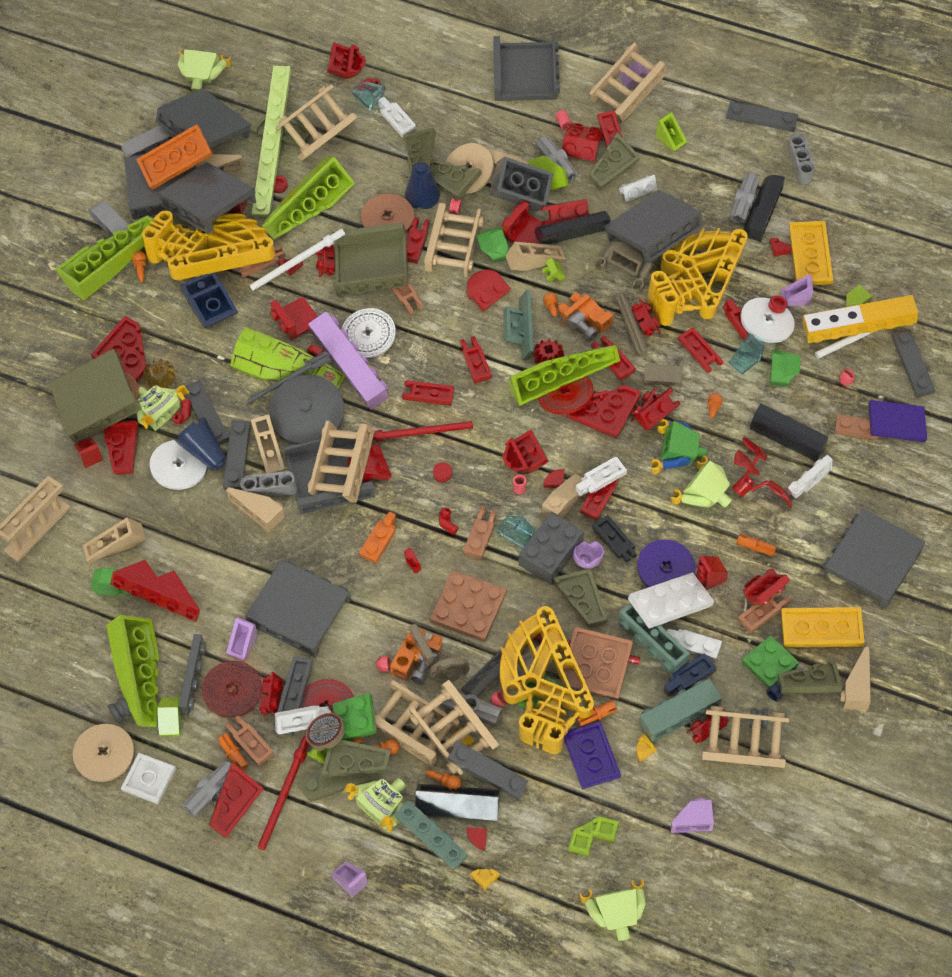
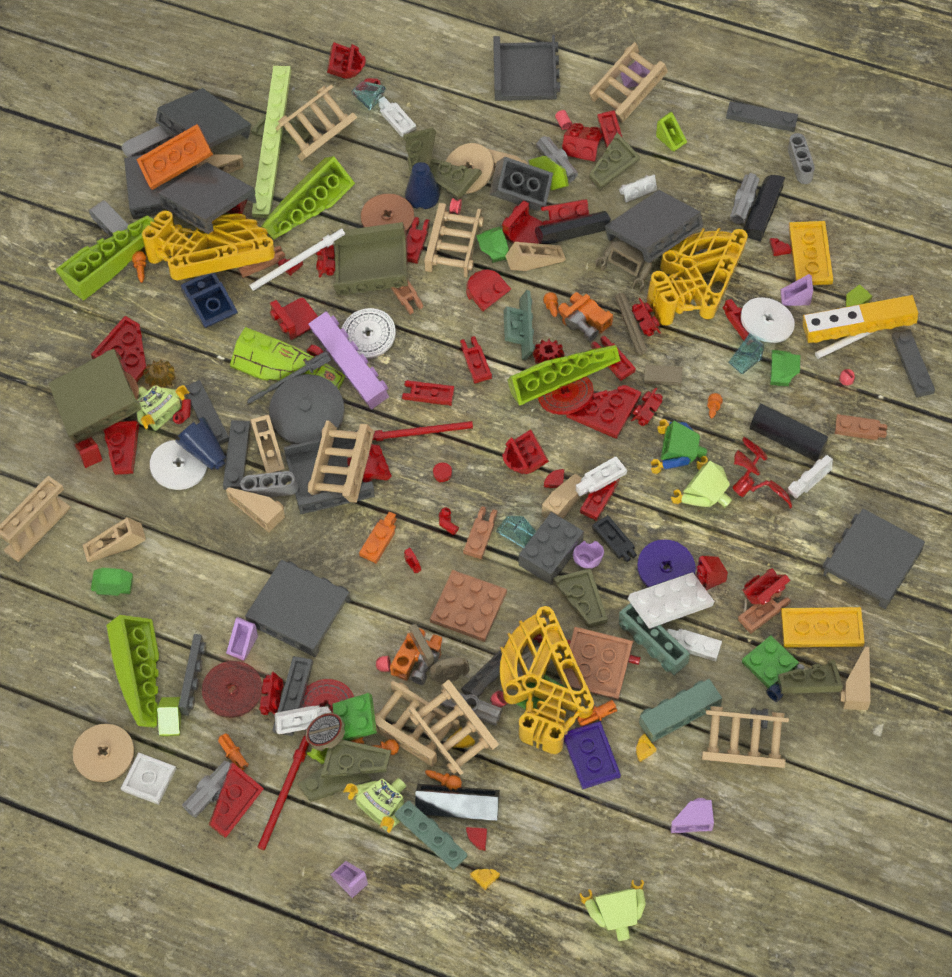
dark grey wheel [108,697,132,722] -> none
red slope [110,560,200,622] -> none
yellowish green torso [177,49,231,91] -> none
nougat hinge [225,715,274,767] -> none
red tile [274,176,288,193] -> none
dark grey plate [447,740,528,800] -> none
coral hinge [513,474,526,495] -> none
lime tile [542,257,566,282] -> none
lime tile [568,816,619,856] -> none
red hinge [636,388,681,430] -> none
dark blue hinge [663,653,717,697] -> none
red hinge [678,328,723,373] -> none
red hinge [686,709,729,743] -> none
orange axle [737,533,776,556] -> none
red tile [768,295,788,313] -> none
dark purple tile [868,400,927,442] -> none

